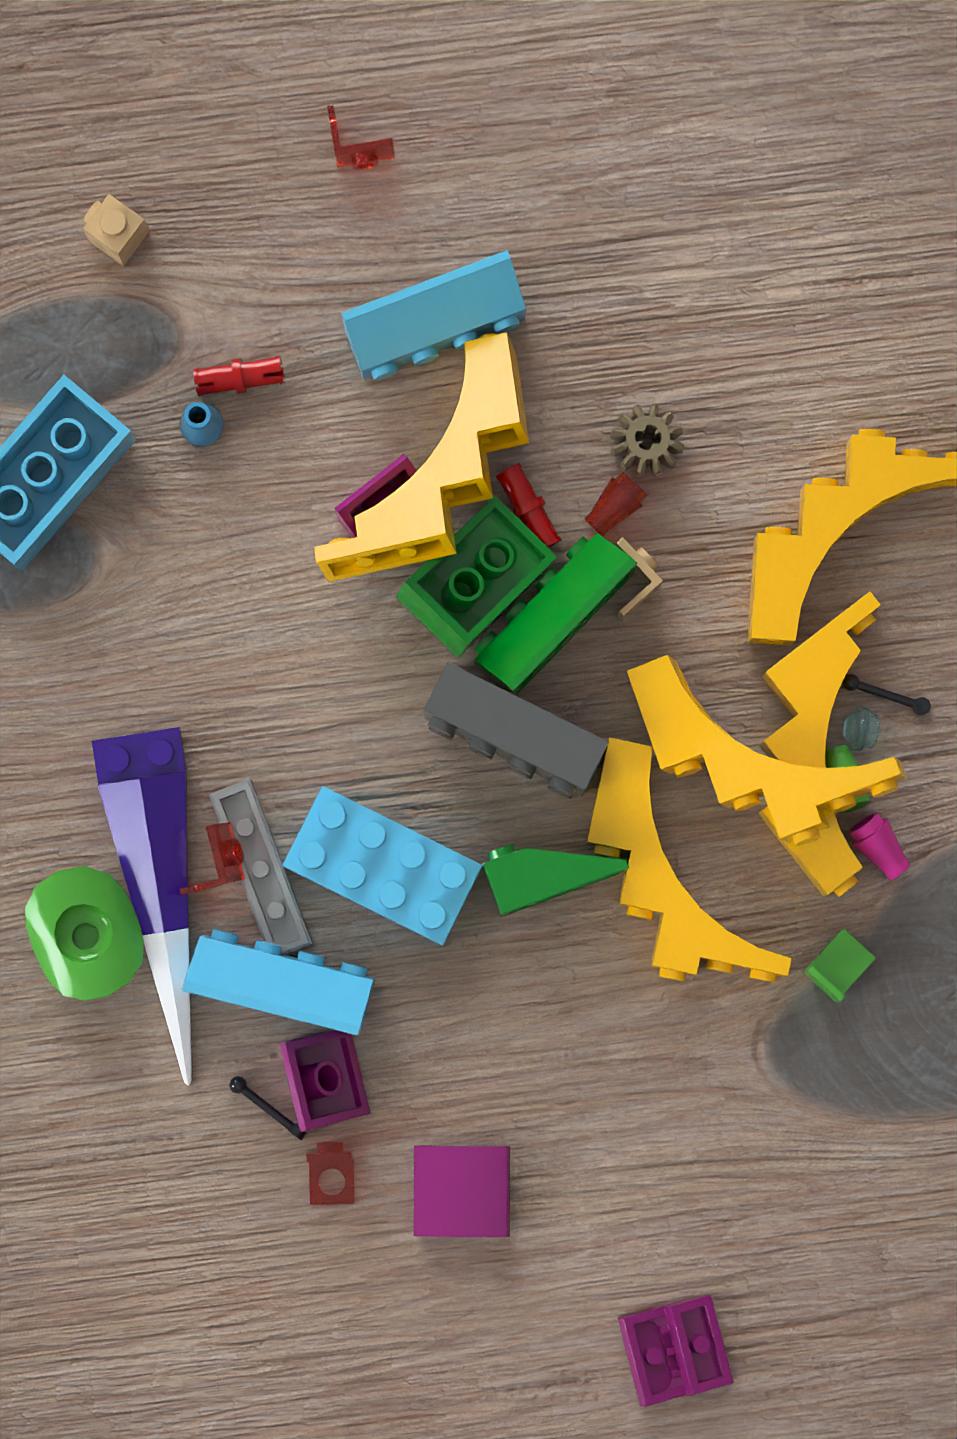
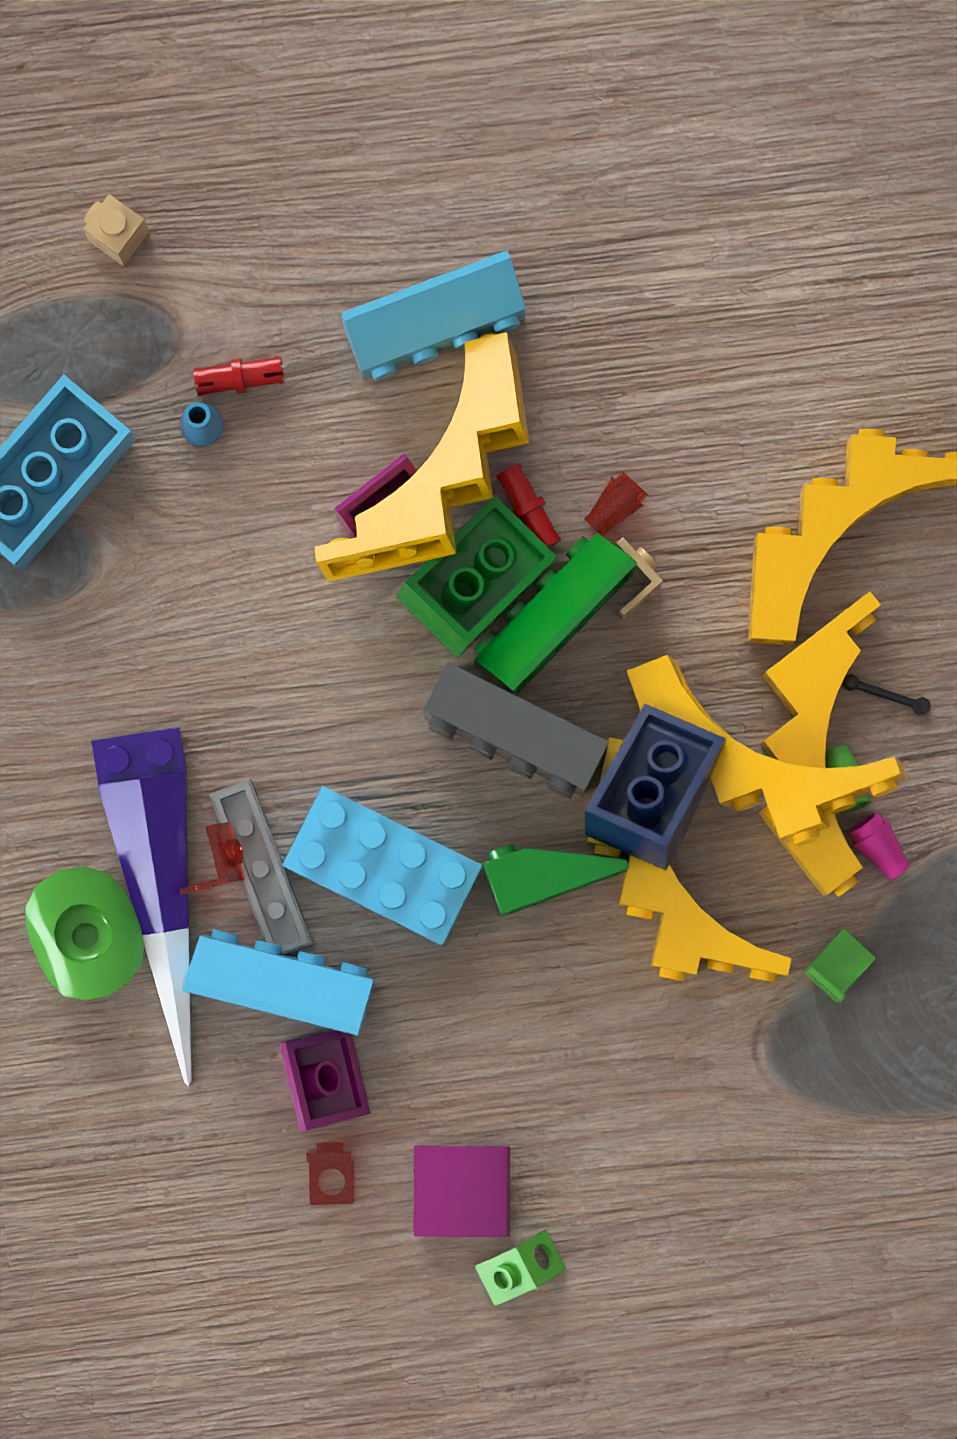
black hinge [229,1076,307,1140] -> none
clear red bracket [327,105,395,170] -> none
dark tan gear [610,404,684,479] -> none
magenta slope [618,1295,734,1407] -> none
clear light blue plate [843,707,880,751] -> none
none -> bright green bracket [475,1229,566,1306]
none -> dark blue slope [585,704,726,871]

